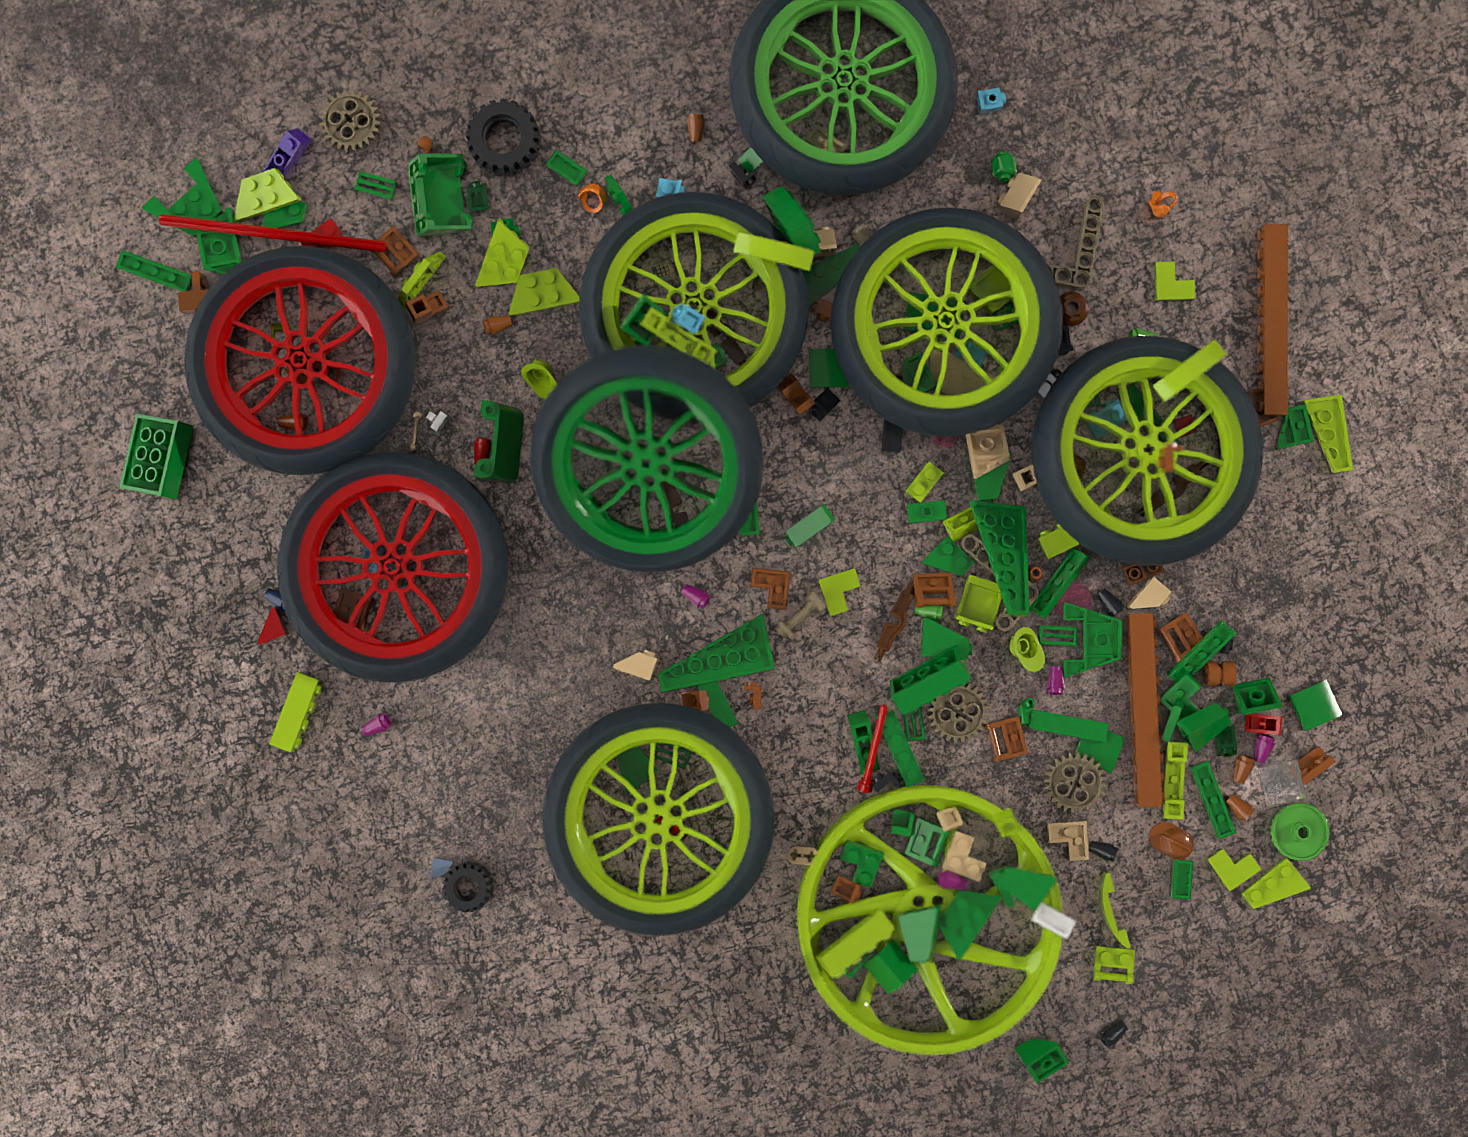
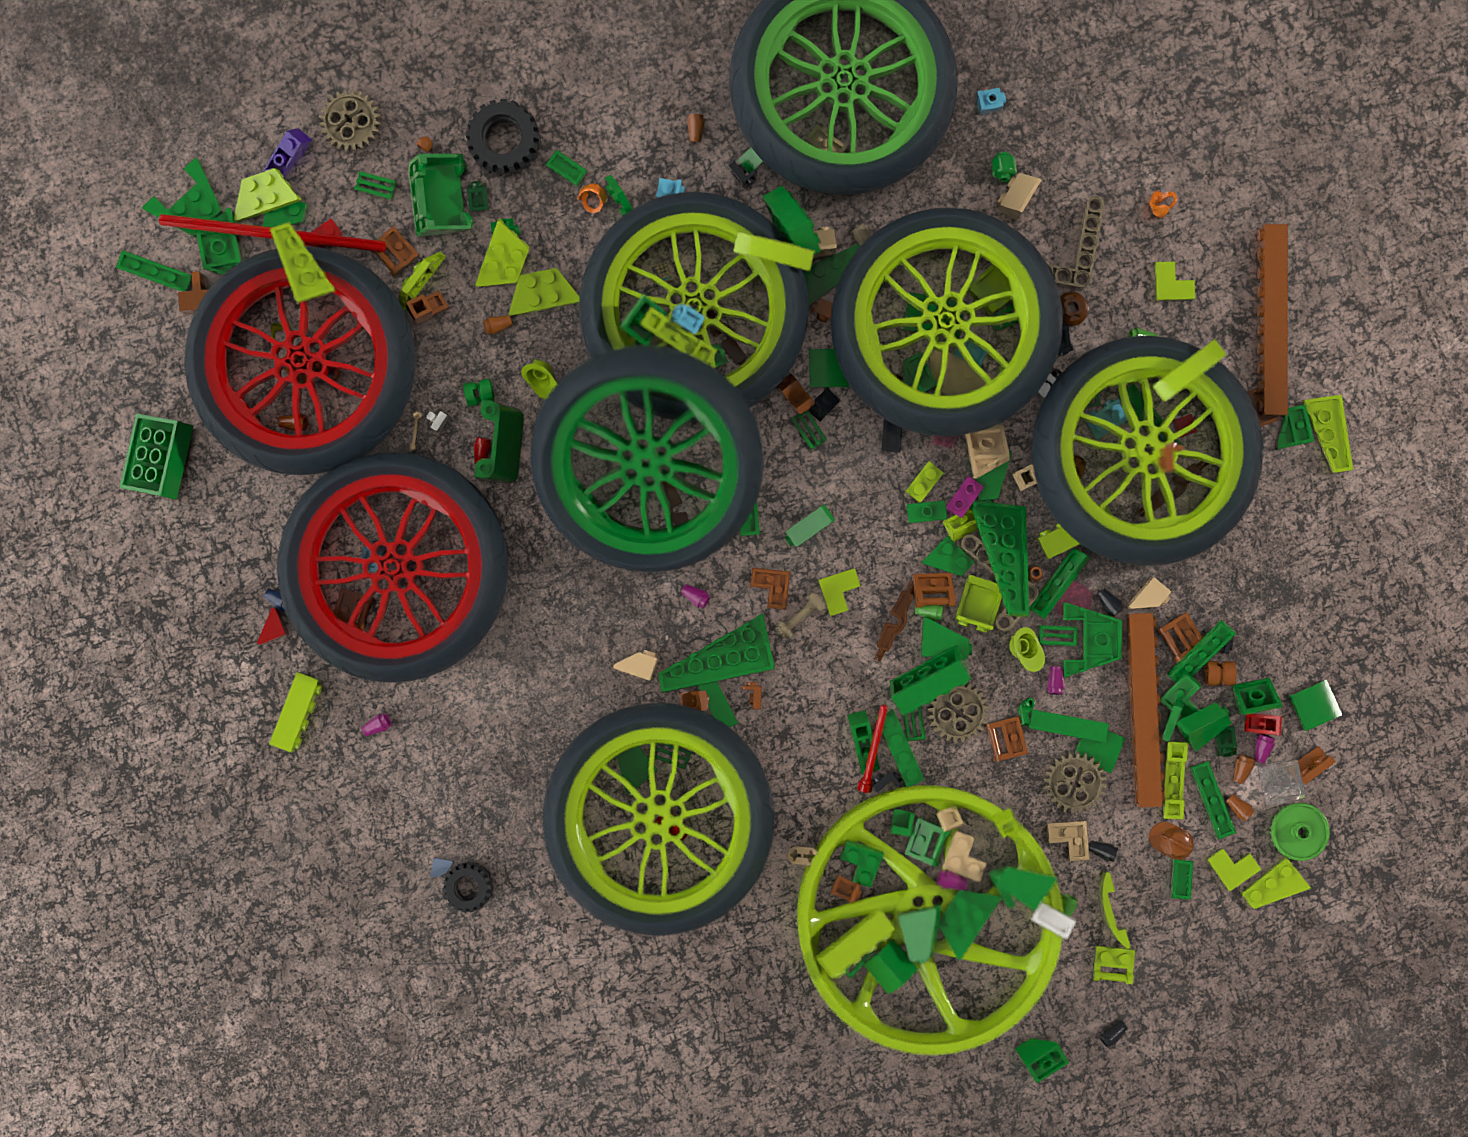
reddish brown slope [1122,564,1165,586] -> none
none -> lime wing [270,223,335,304]
none -> green wheel [463,378,495,408]
none -> green tile [790,411,827,450]
none -> magenta bracket [946,476,983,518]
none -> bright green cone [1061,894,1078,917]

